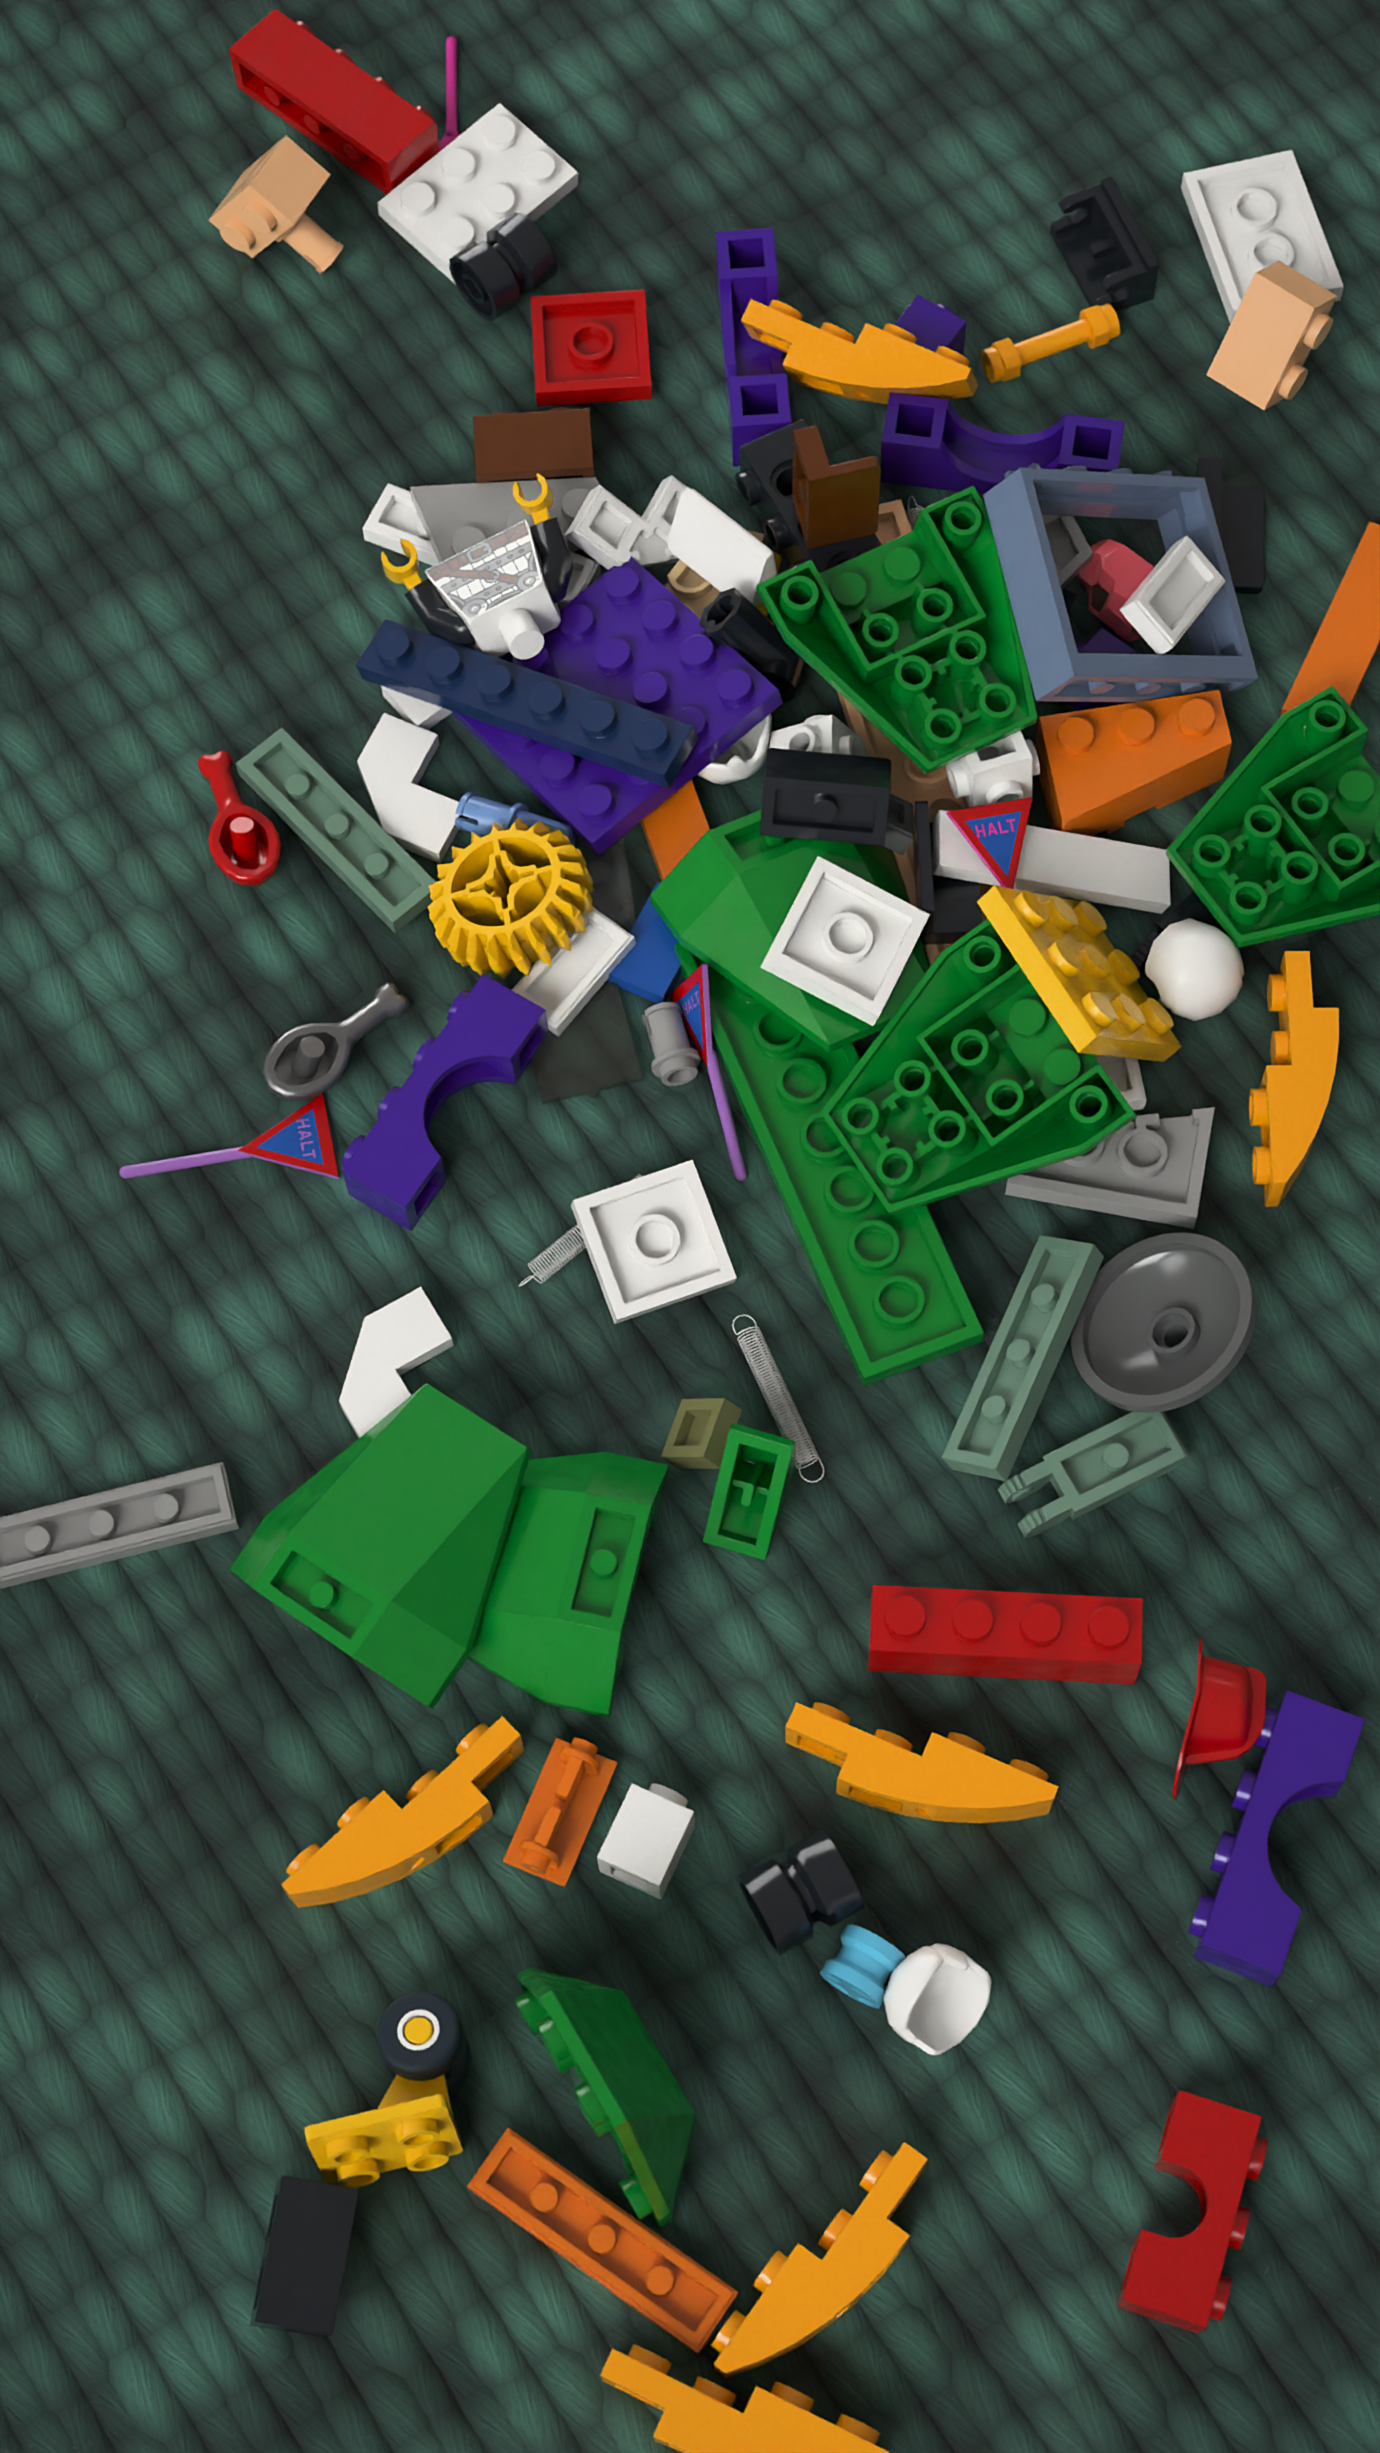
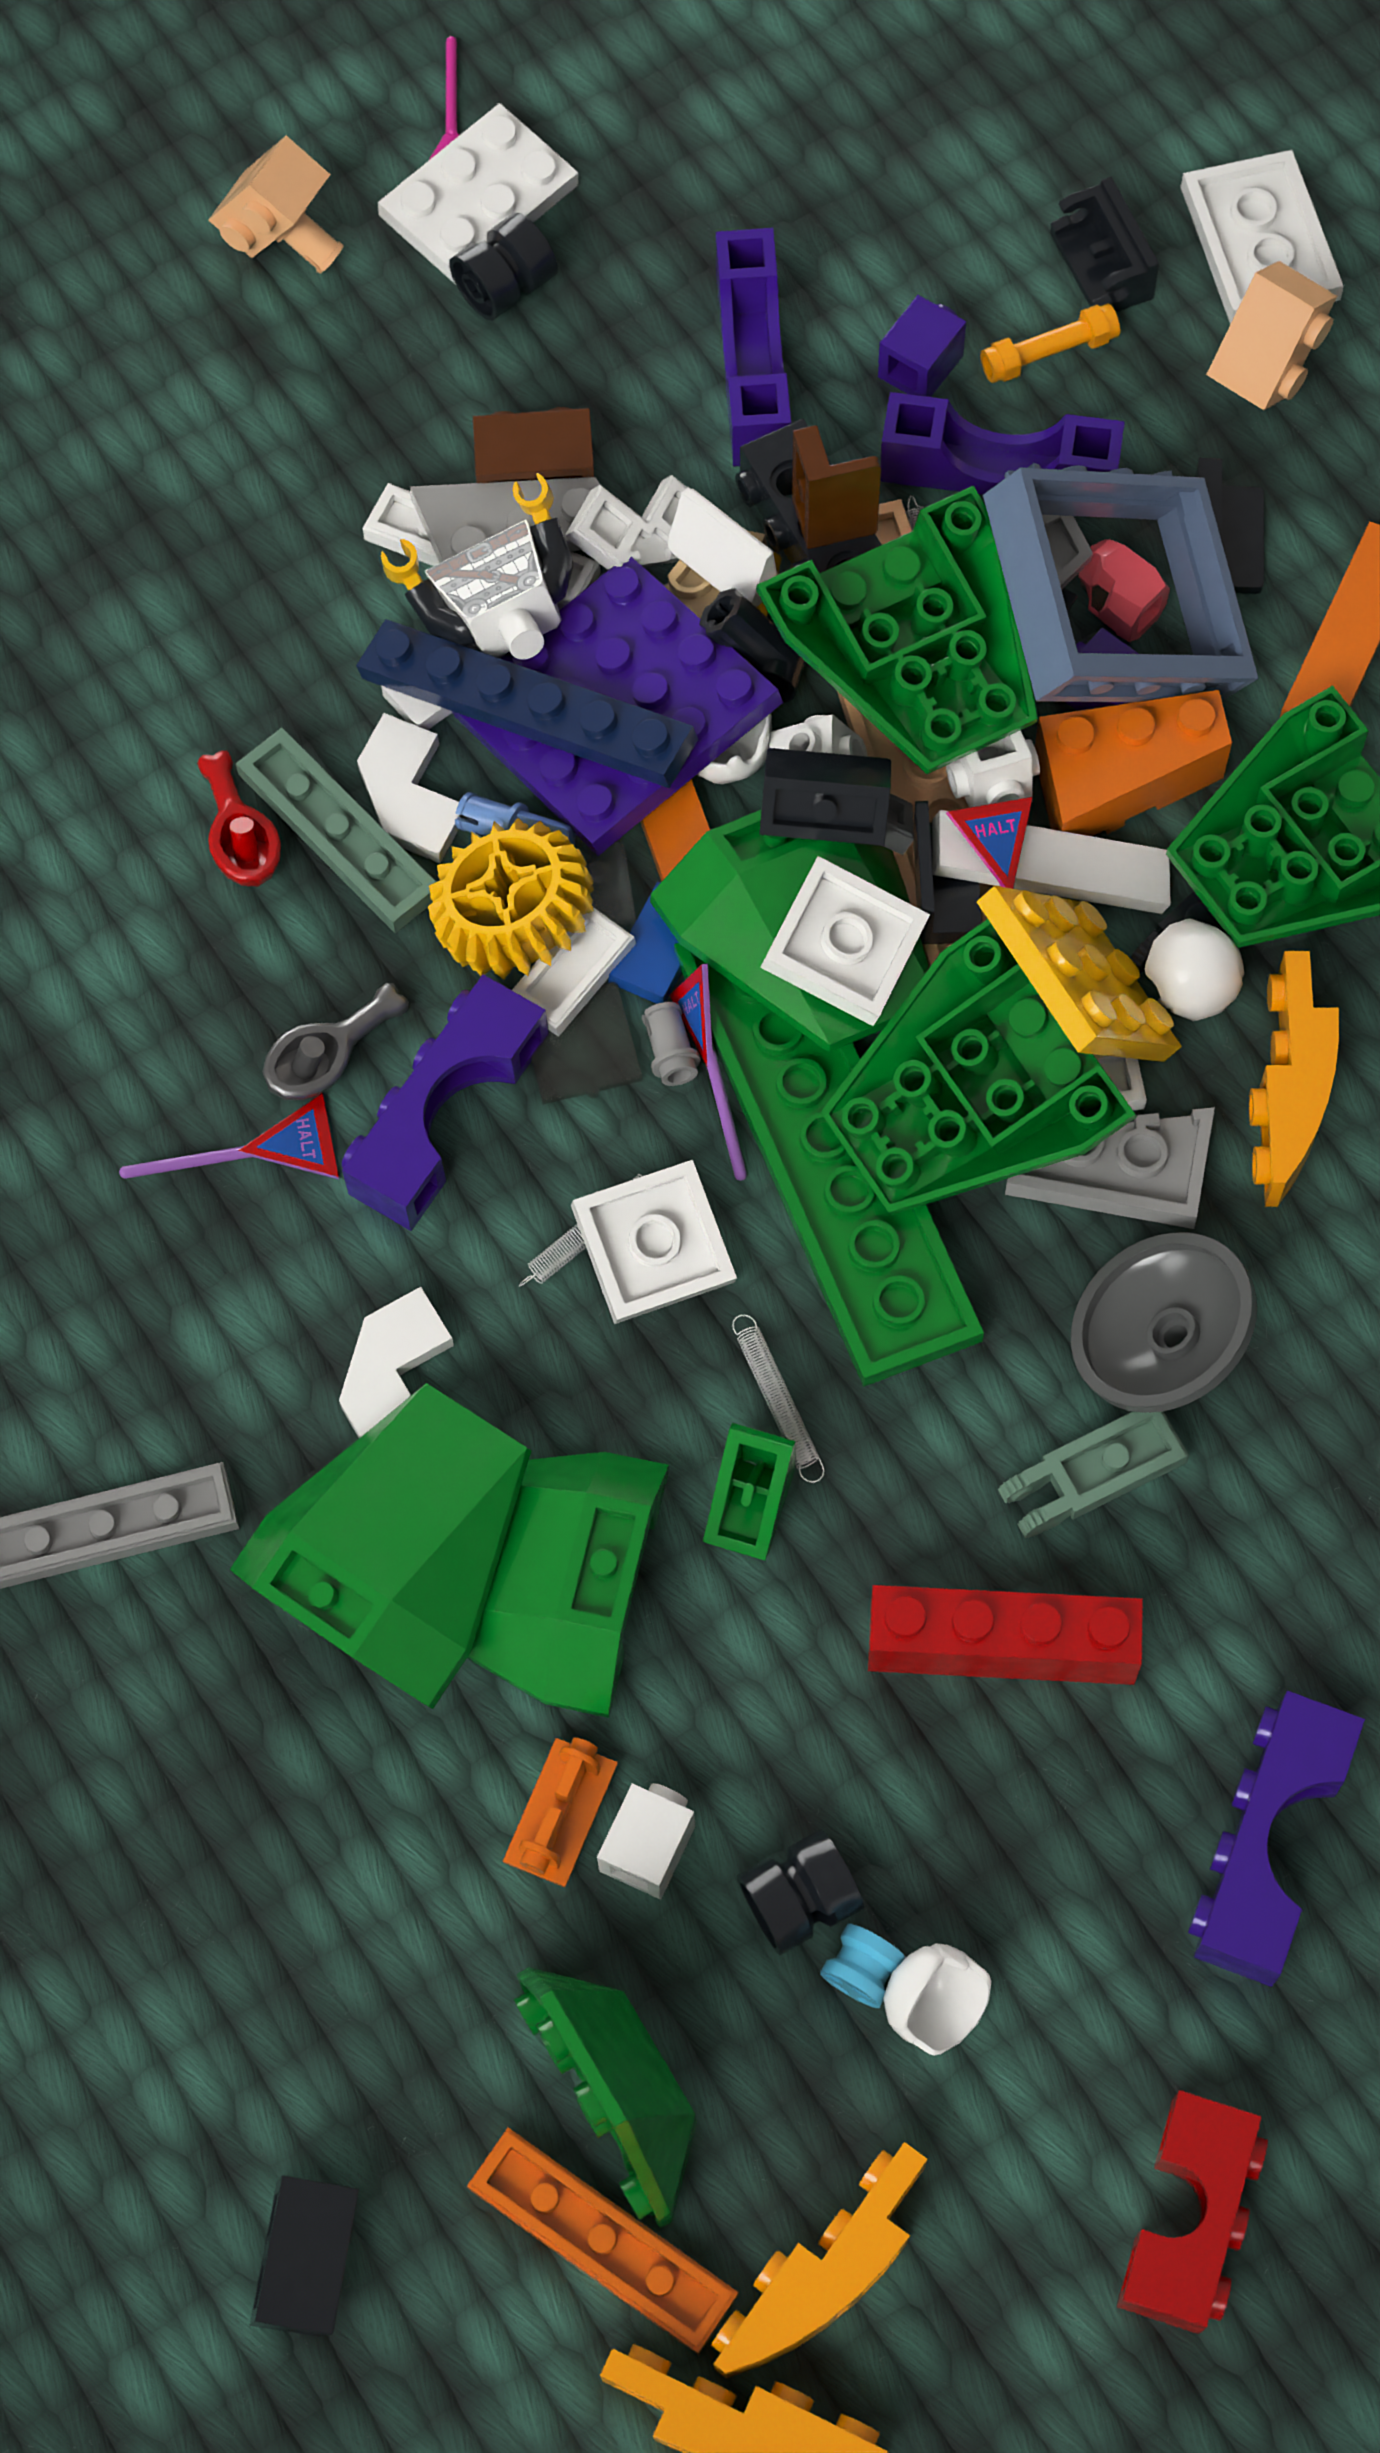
red brick [228,8,440,195] -> none
light orange slope [281,1716,525,1908] -> none
yellow plate [304,1991,472,2188] -> none
red plate [530,289,652,406] -> none
olive plate [661,1398,742,1469] -> none
light orange slope [741,299,978,404] -> none
light orange slope [785,1702,1058,1823] -> none
sand green plate [941,1235,1104,1482] -> none
white tile [1119,535,1226,655] -> none
red piece [1172,1639,1266,1800] -> none

